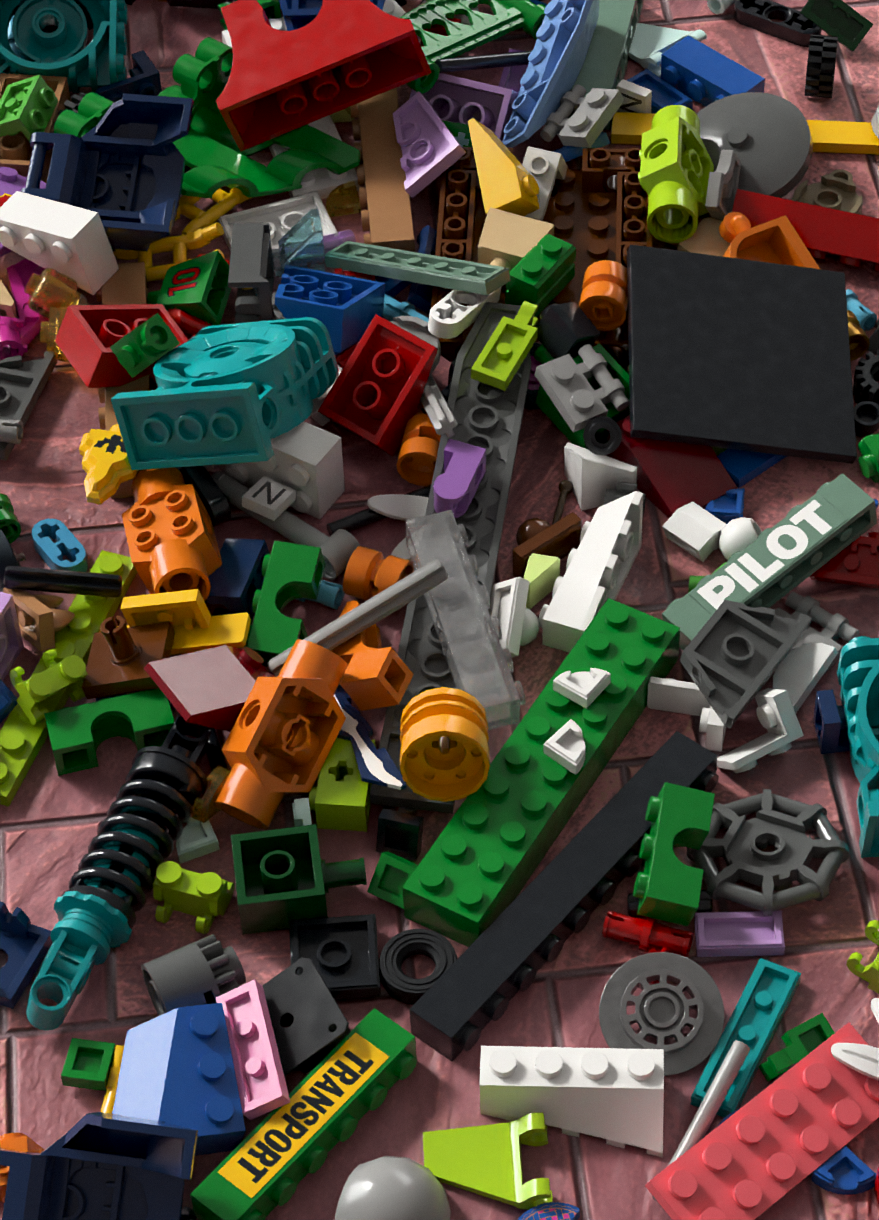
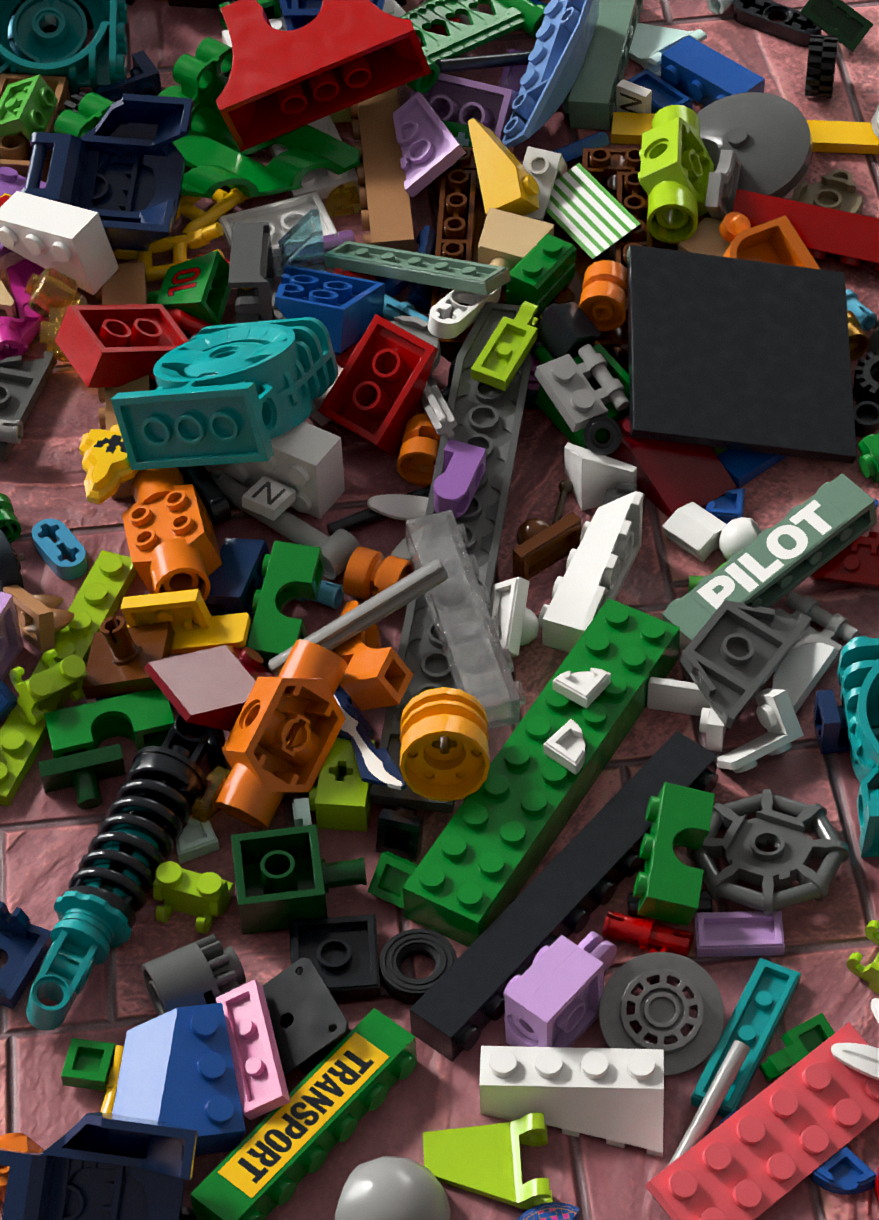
black axle [4,566,122,598] -> none
green brick [110,313,180,378] -> none
yellowish green slope [524,553,560,609] -> none
light grey plate [540,84,625,148] -> none
none -> dark green tile [38,743,126,809]
none -> lavender brick [503,931,617,1047]
none -> sticker [546,163,641,259]

